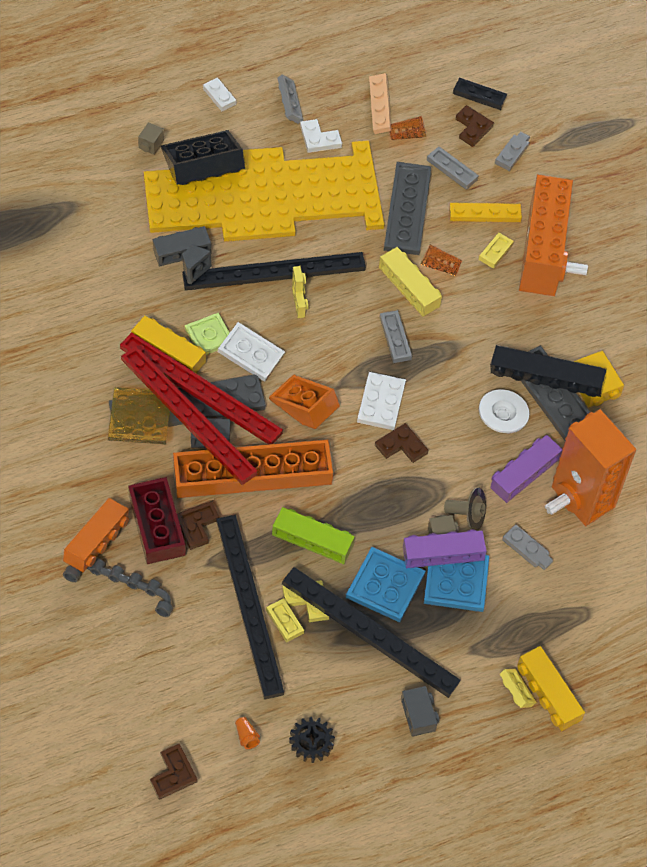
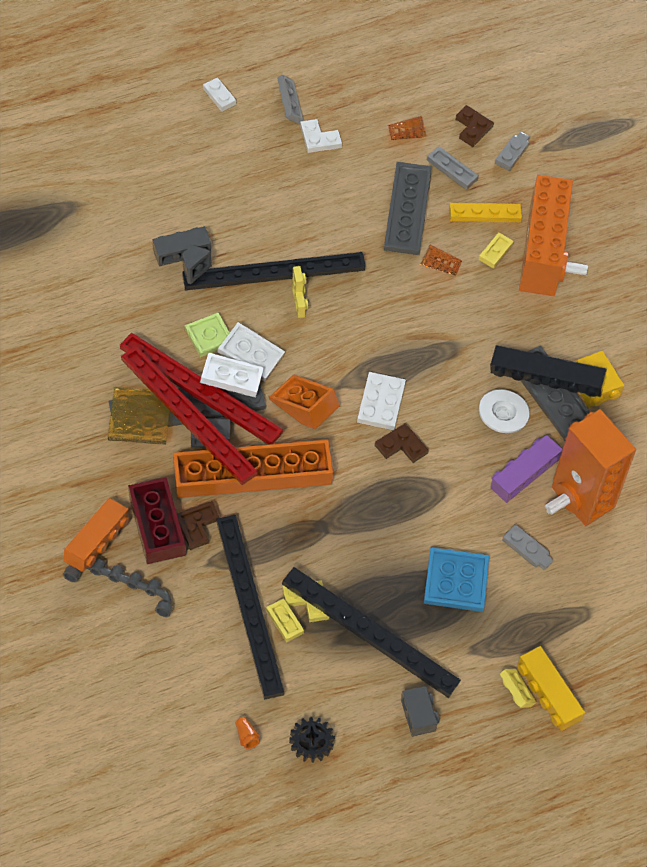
yellow brick [131,316,206,373] -> none
dark tan brick [138,122,164,154] -> none
yellow piece [143,141,384,242] -> none
reddish brown plate [150,743,198,800] -> none
black slope [161,130,245,185] -> none
lime brick [272,507,355,564] -> none
dark azure plate [346,547,426,622] -> none
light nougat plate [369,73,391,134] -> none
light yellow brick [379,247,442,317] -> none
light grey plate [379,310,412,363] -> none
medium lavender brick [402,530,487,568] -> none
dark tan brick [428,515,459,535] -> none
dark tan piece [444,488,486,531] -> none
black plate [453,77,507,110] -> none
none -> white plate [200,353,263,398]

